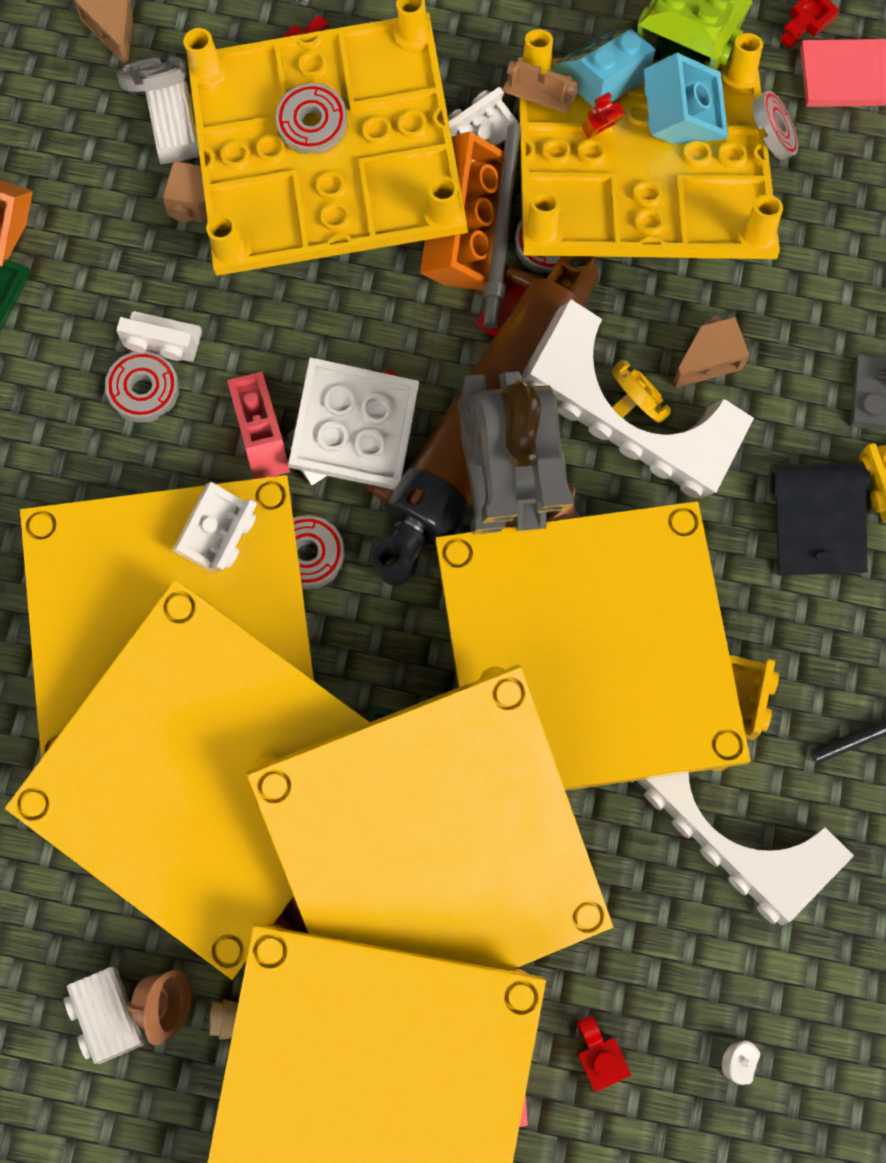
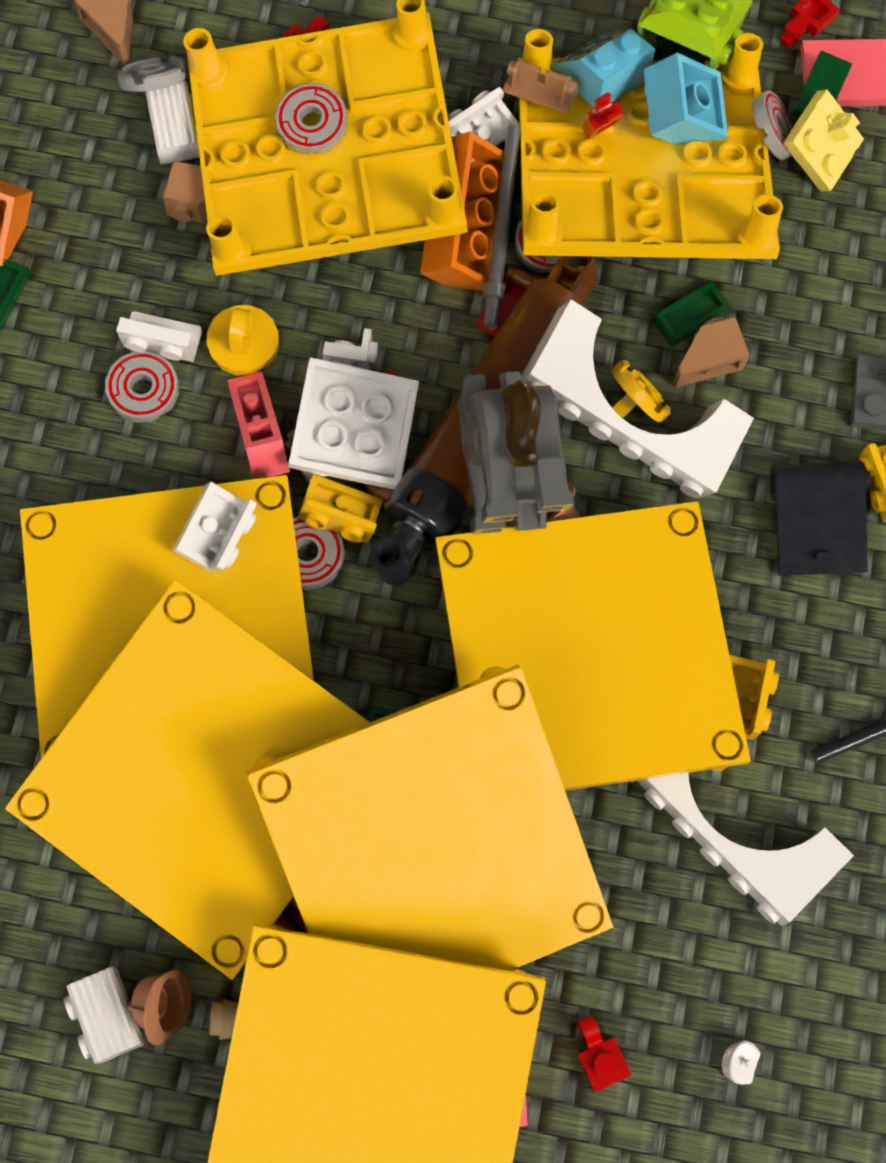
none -> yellow tile [207,305,279,376]
none -> yellow bracket [297,474,383,543]
none -> white bracket [323,328,378,370]
none -> dark green tile [652,280,732,347]
none -> light yellow hinge [783,89,864,192]
none -> dark green tile [792,50,852,118]

